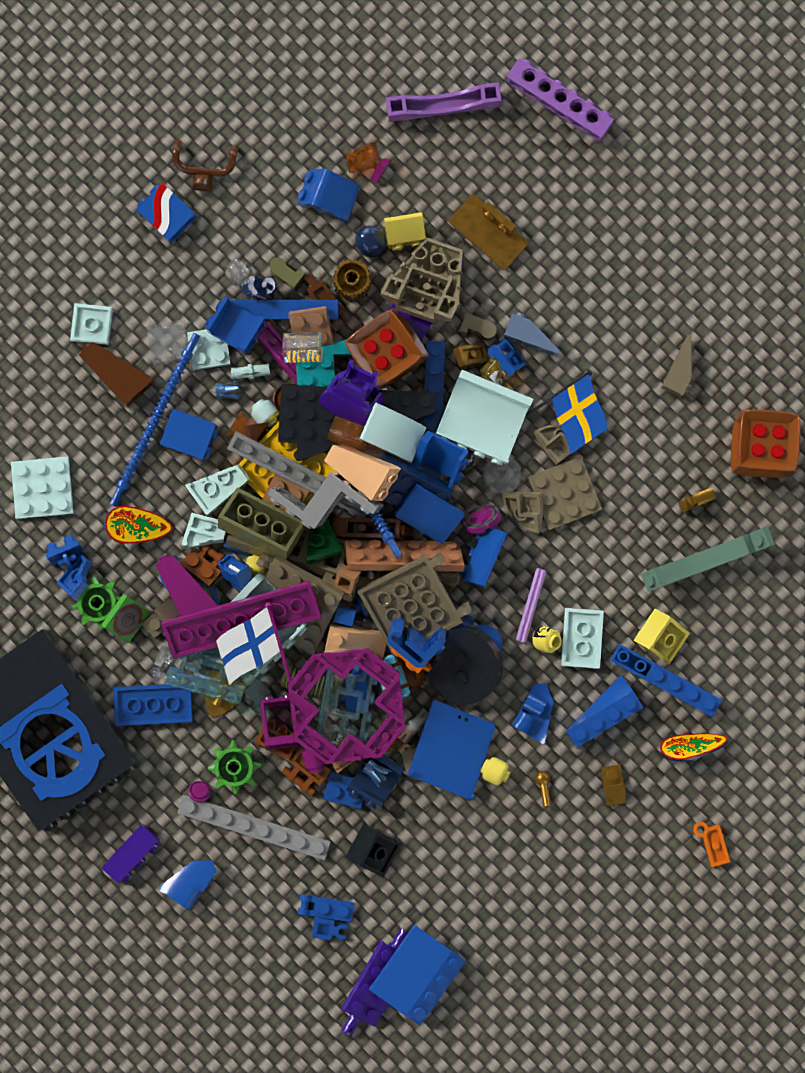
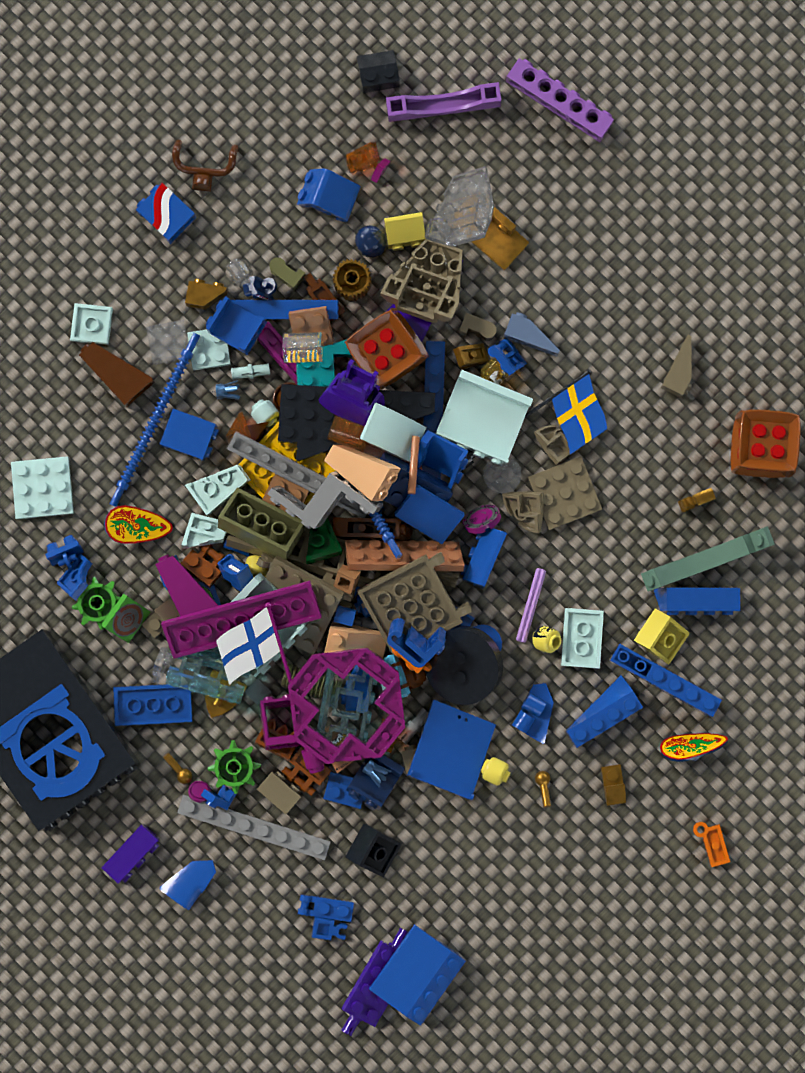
none -> pearl gold bar [163,752,192,784]
none -> pearl gold slope [185,279,228,310]
none -> blue bracket [201,785,236,810]
none -> dark tan brick [257,771,302,815]
none -> black slope [357,50,400,93]
none -> nougat bar [408,436,420,494]
none -> clear wedge [425,166,494,247]
none -> blue wedge [654,588,740,615]

